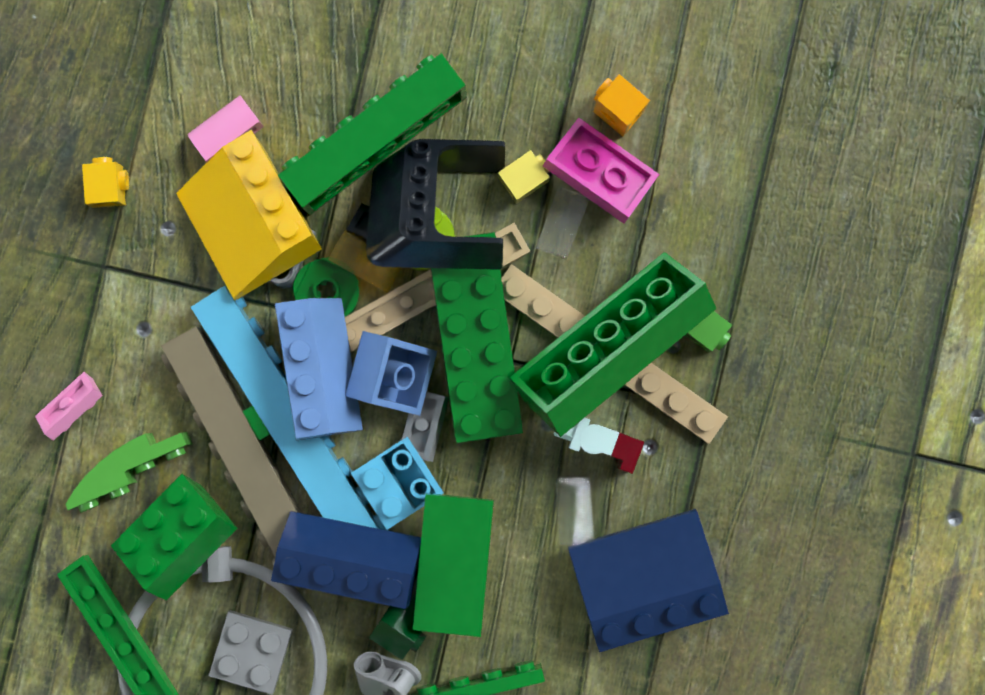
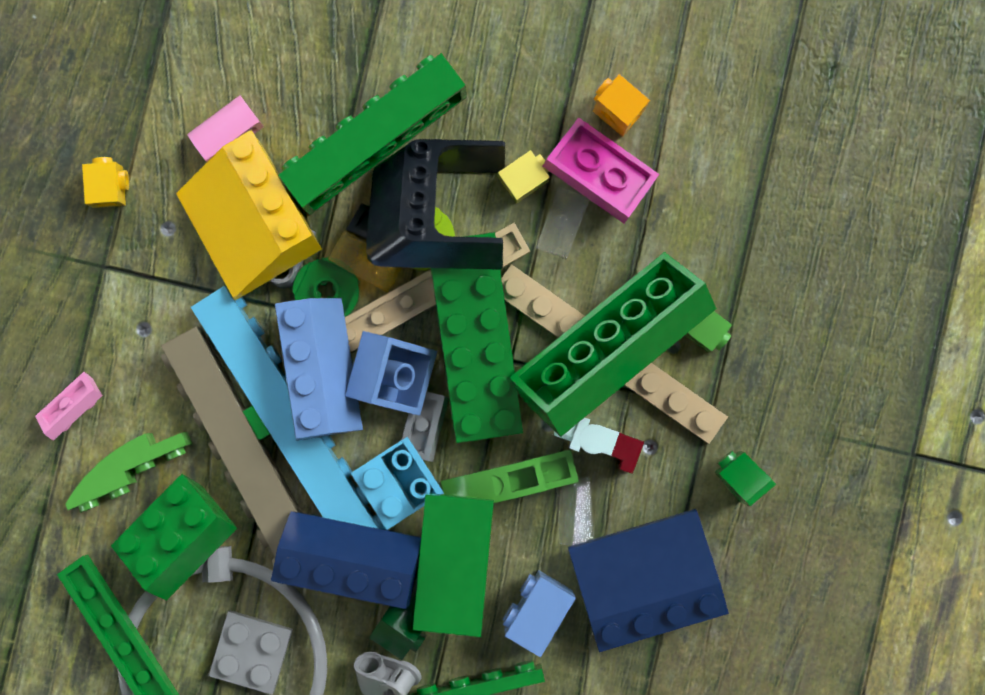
none -> bright green slope [441,449,579,503]
none -> medium blue brick [502,570,576,658]
none -> green slope [715,451,776,506]

